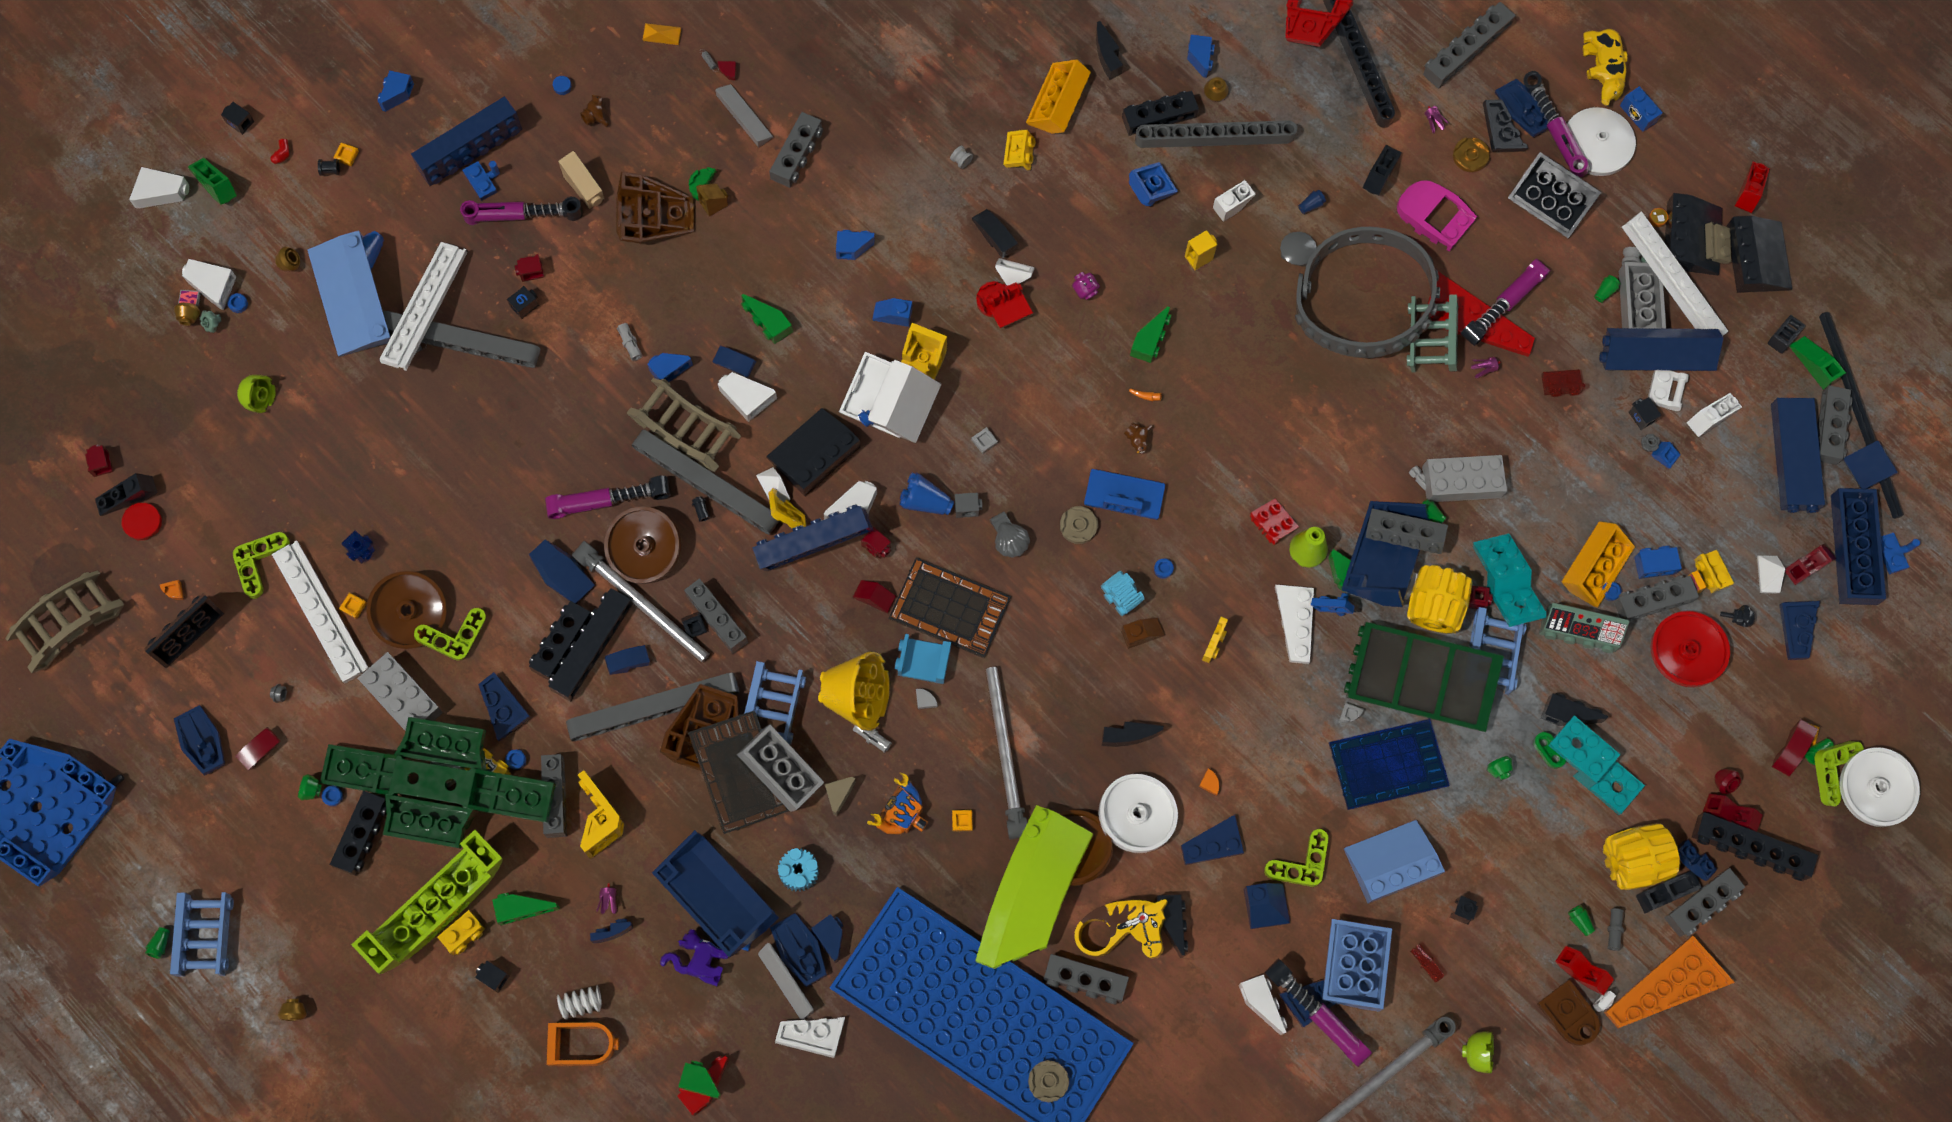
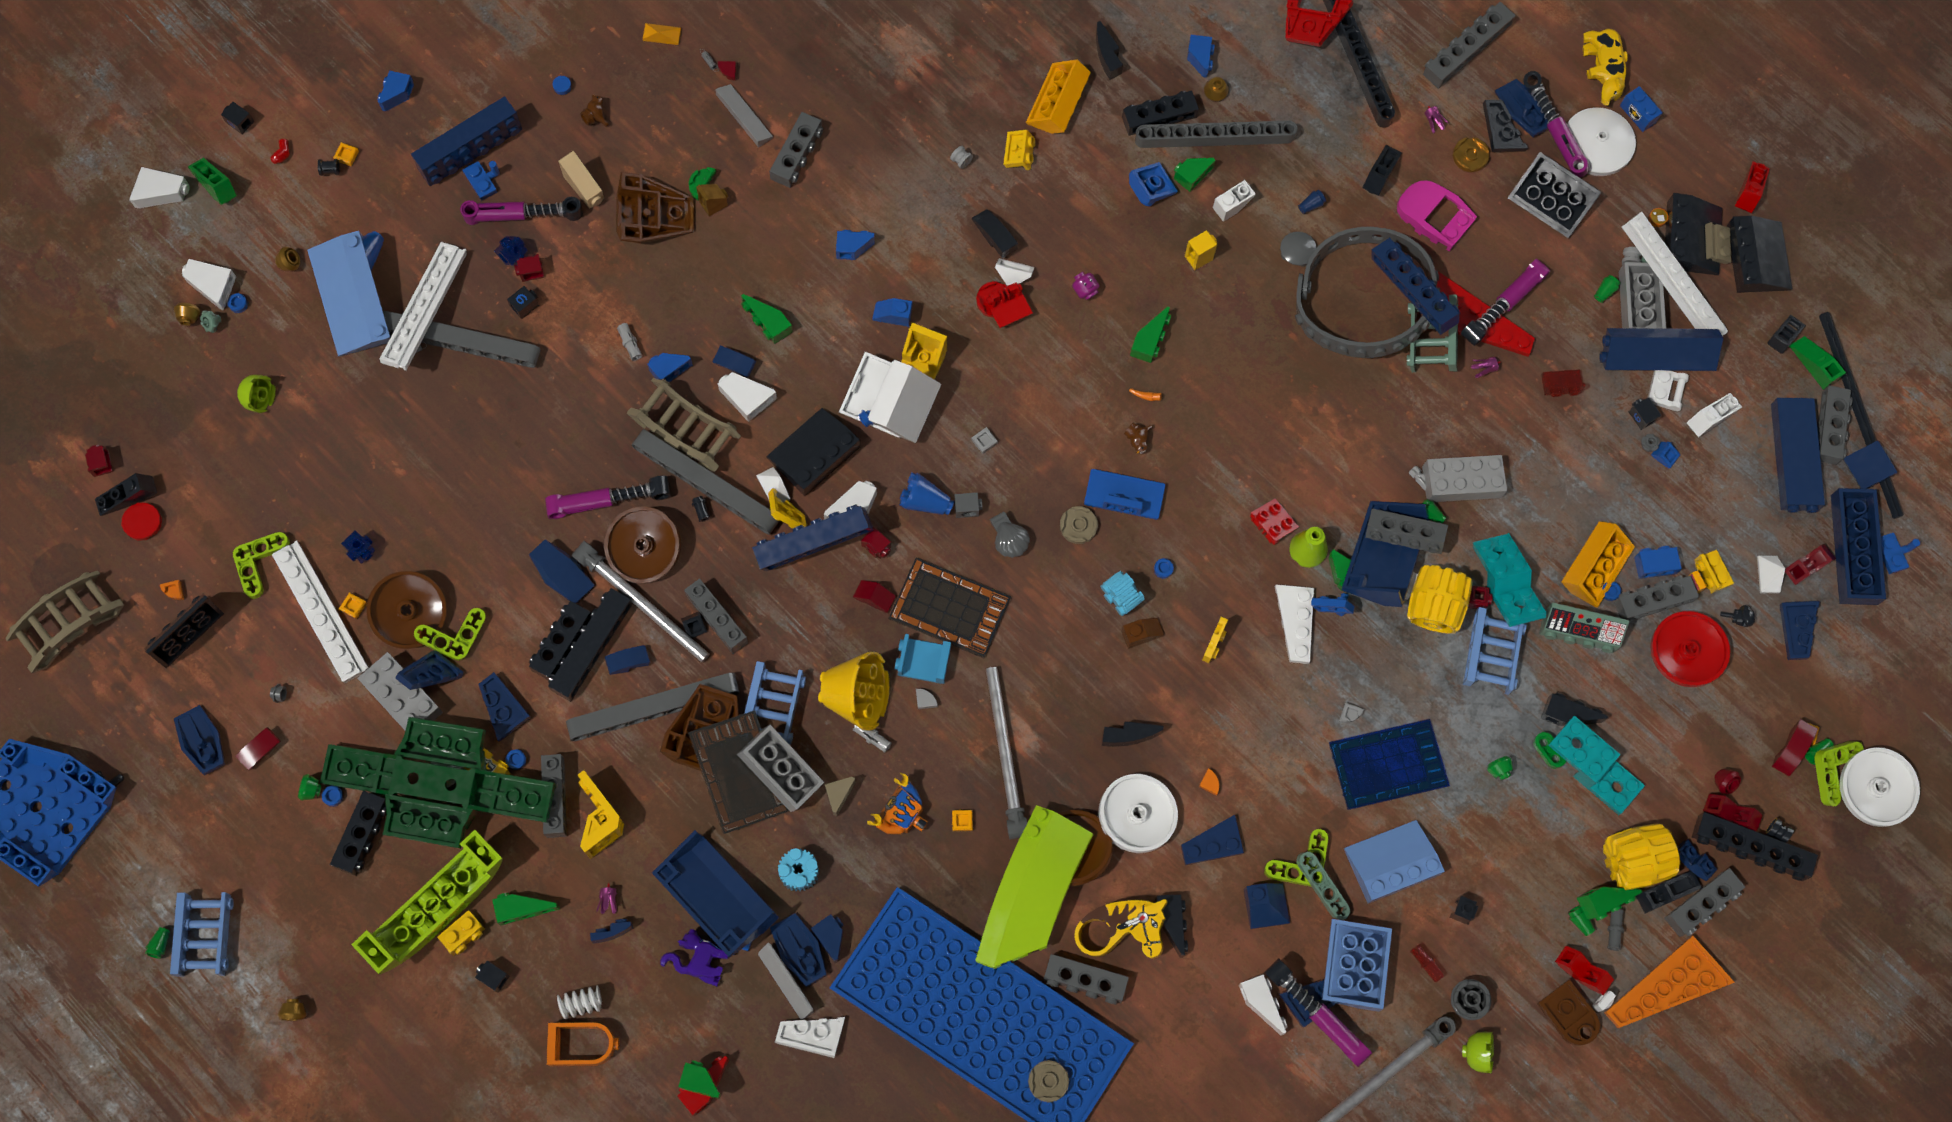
tile [178,290,201,308] -> none
clear smoke window [1344,622,1504,732] -> none
none -> dark blue wing [395,650,464,690]
none -> clear blue brick [494,236,528,265]
none -> green slope [1174,158,1216,192]
none -> sand green beam [1296,852,1350,920]
none -> dark blue brick [1371,237,1460,335]
none -> dark grey cone [1451,979,1491,1020]
none -> green slope [1577,887,1642,921]
none -> black wheel [1766,818,1794,843]

